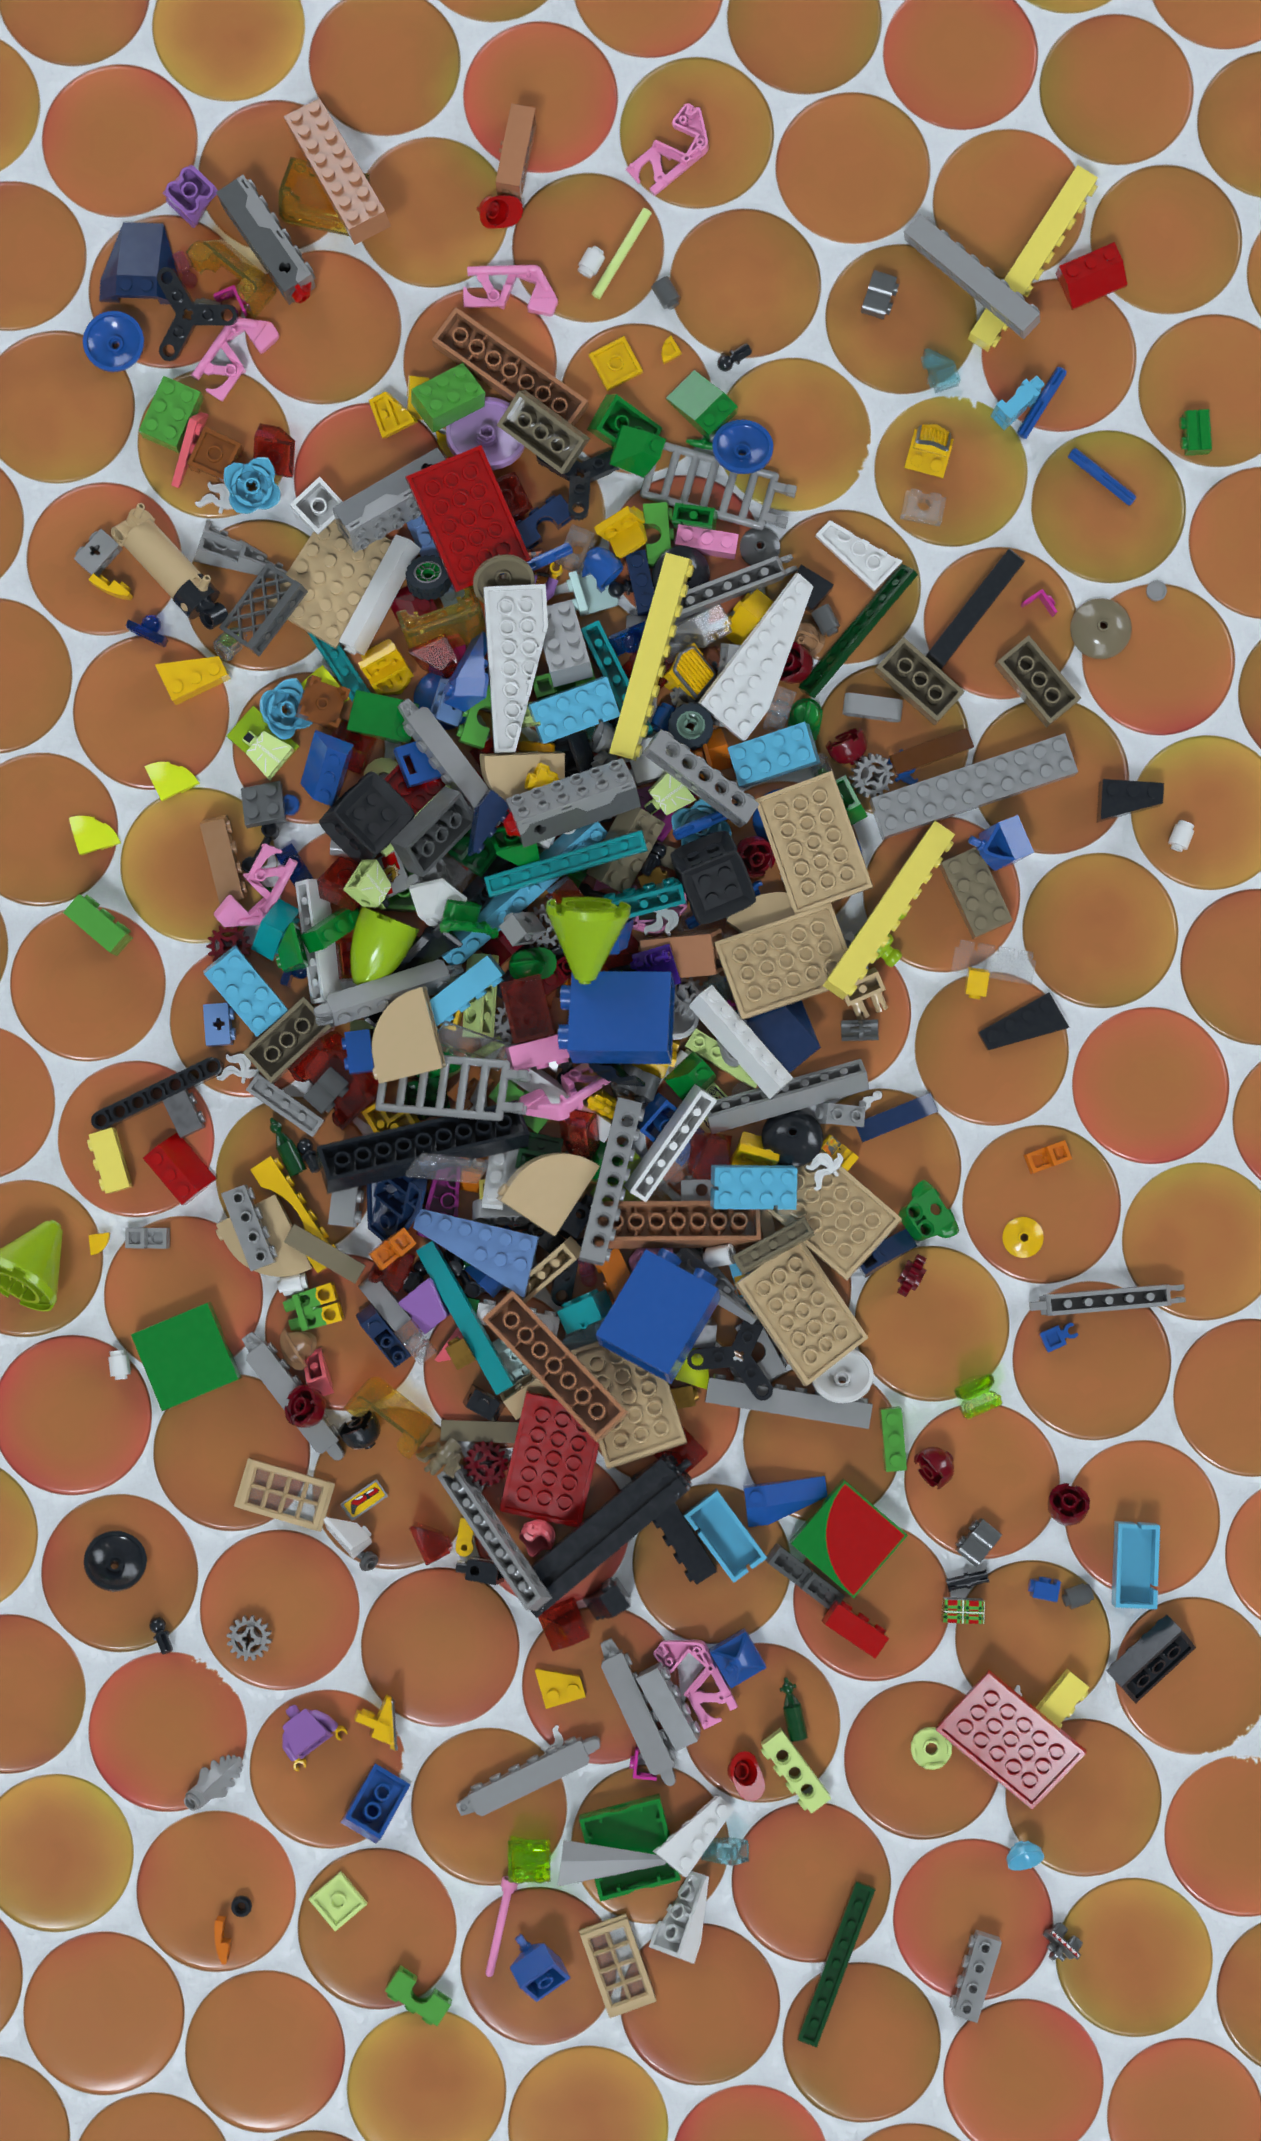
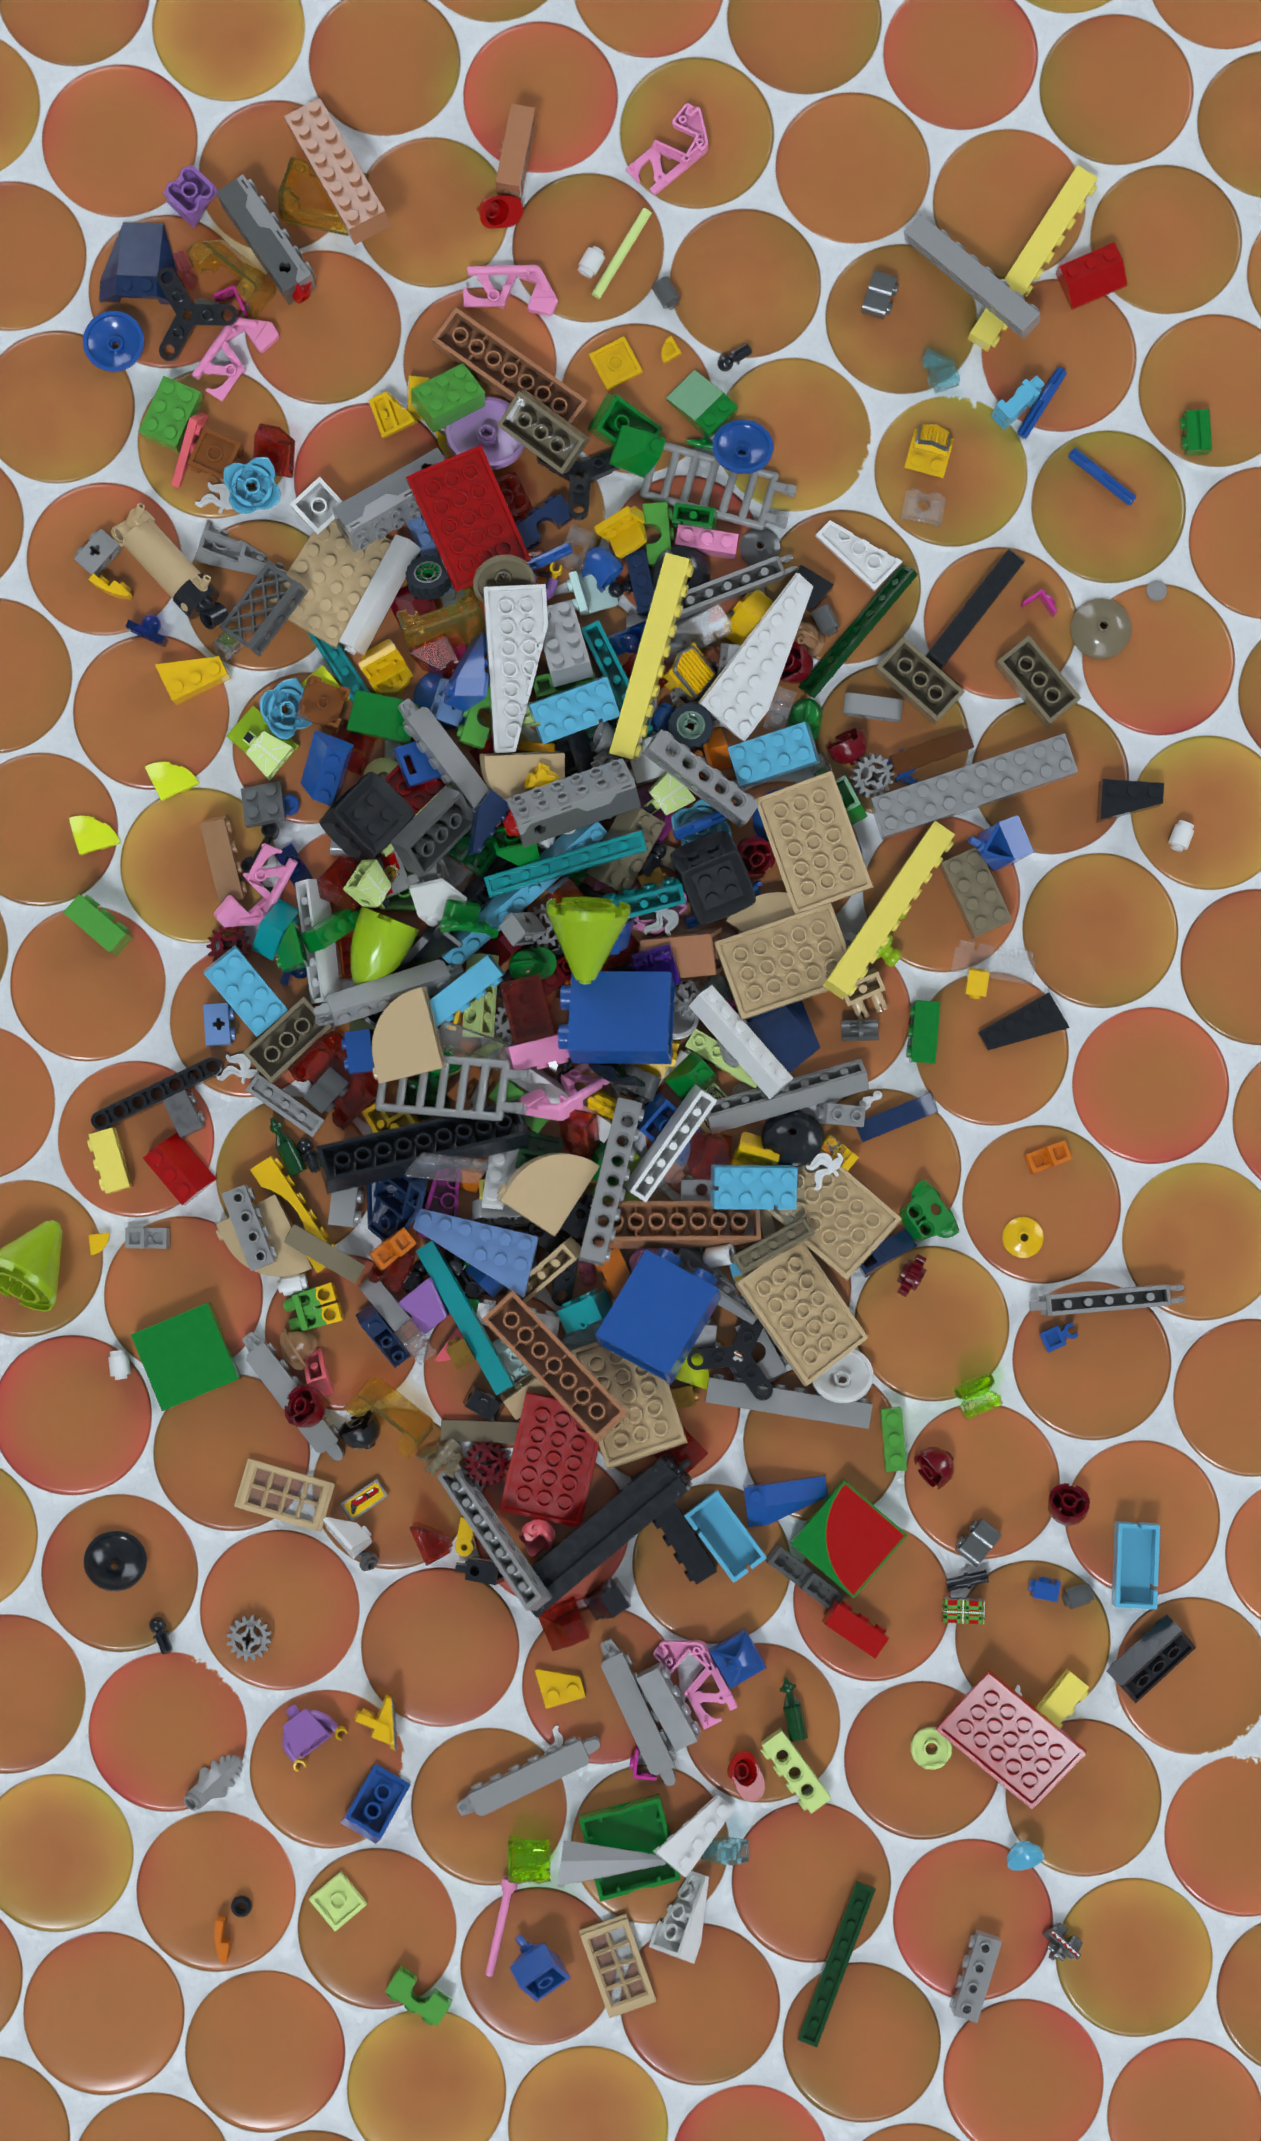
none -> green brick [906,1000,940,1065]

